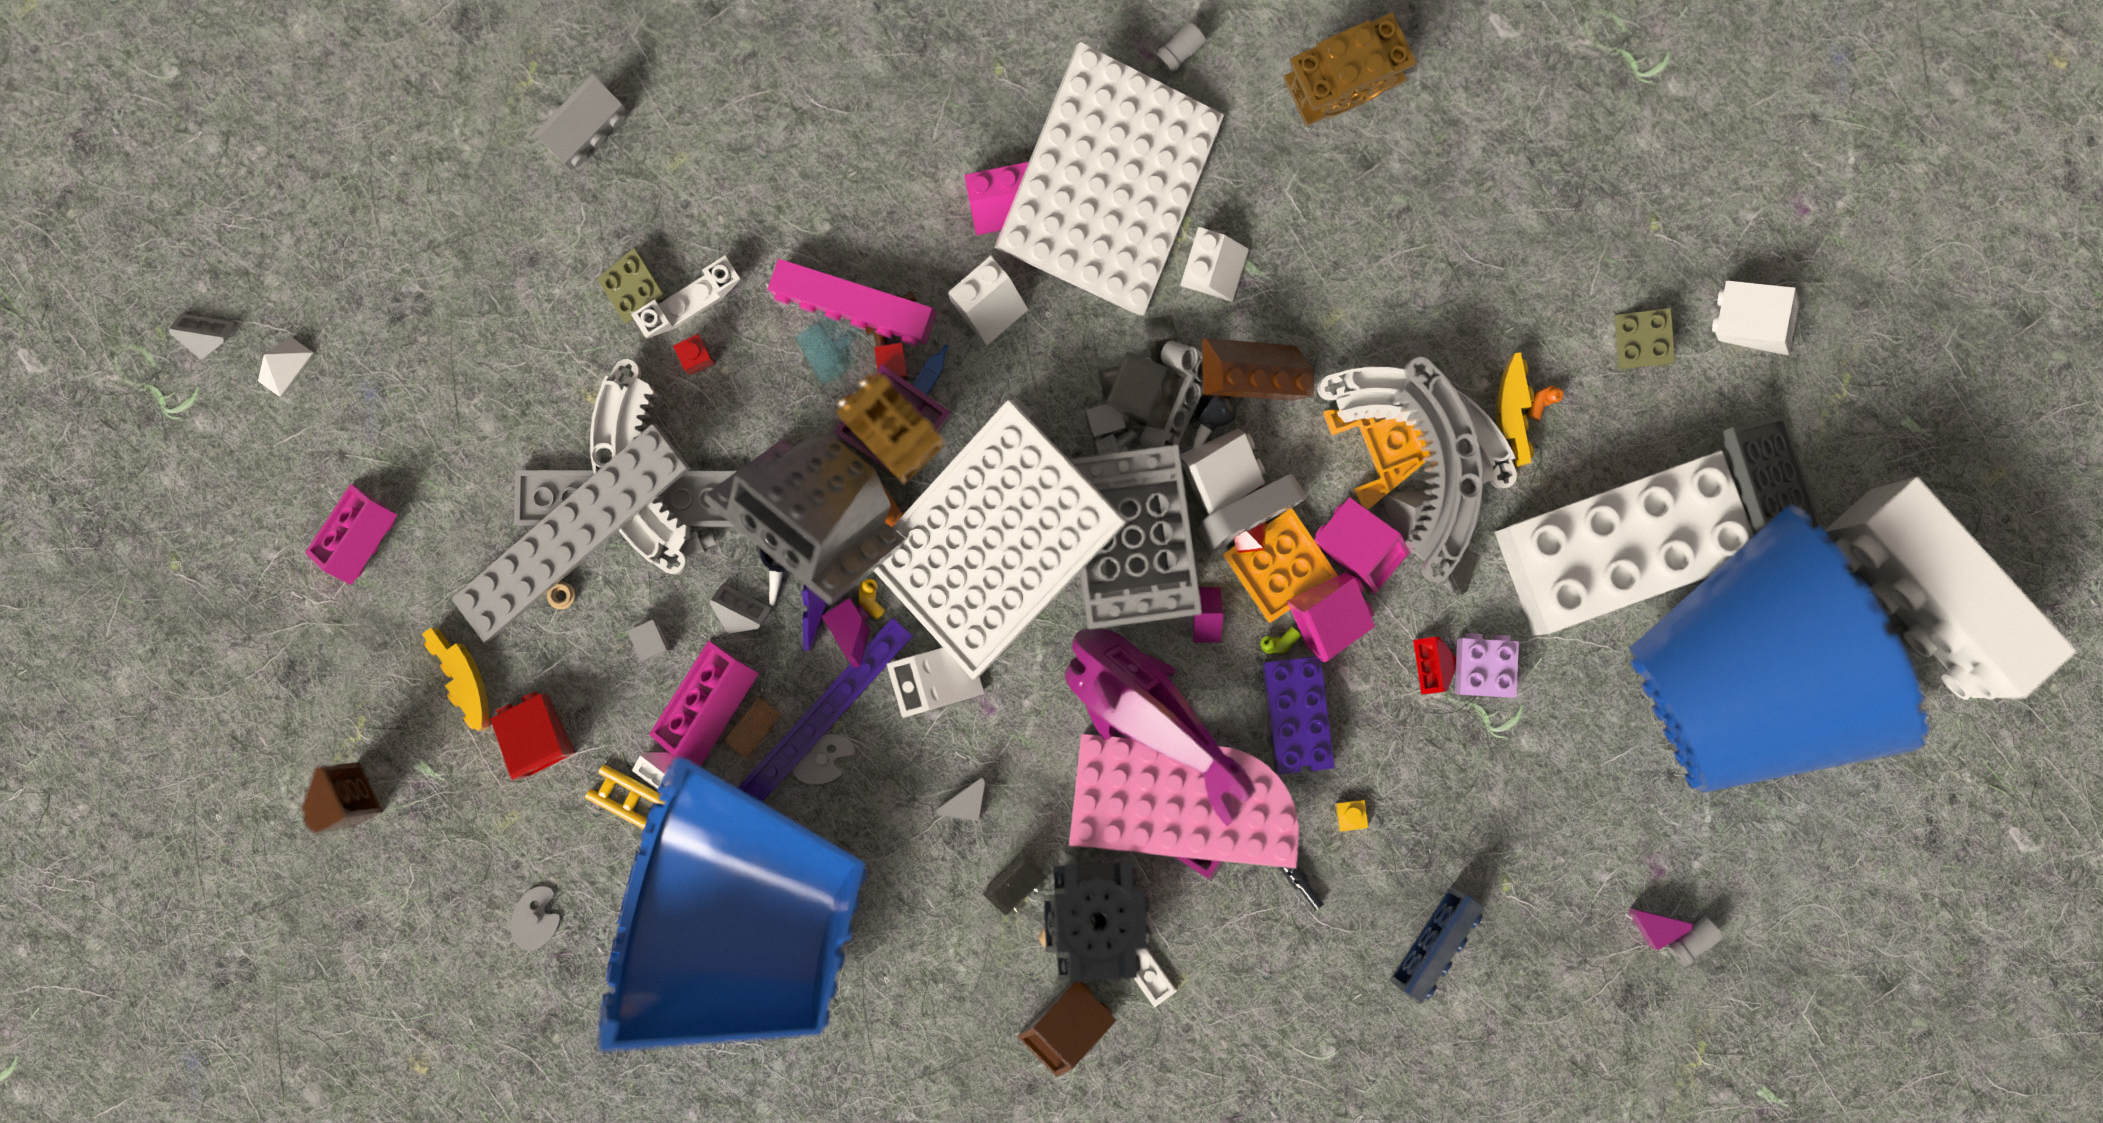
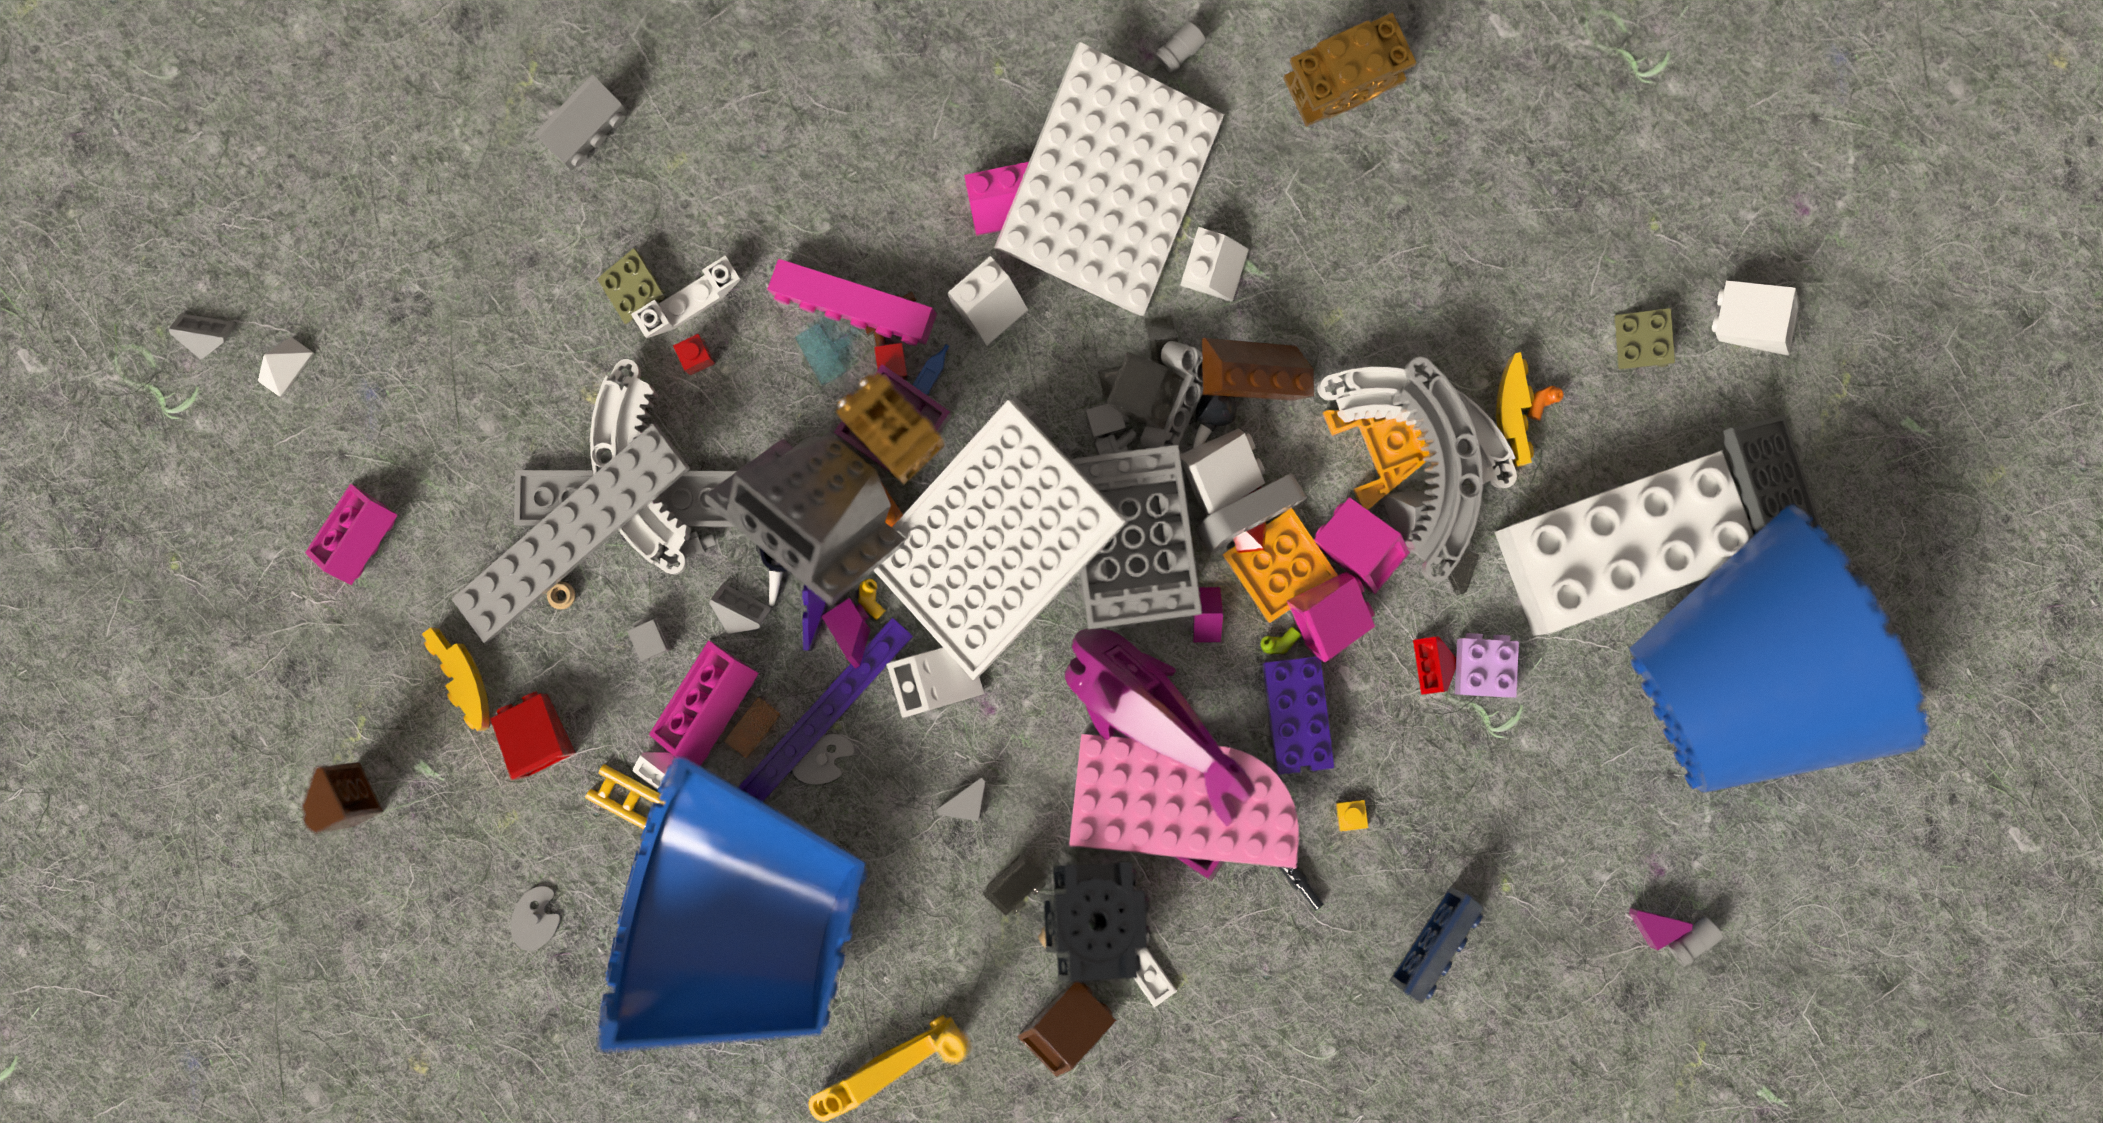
white brick [1824,477,2076,700] -> none
none -> yellow piece [809,1015,970,1121]

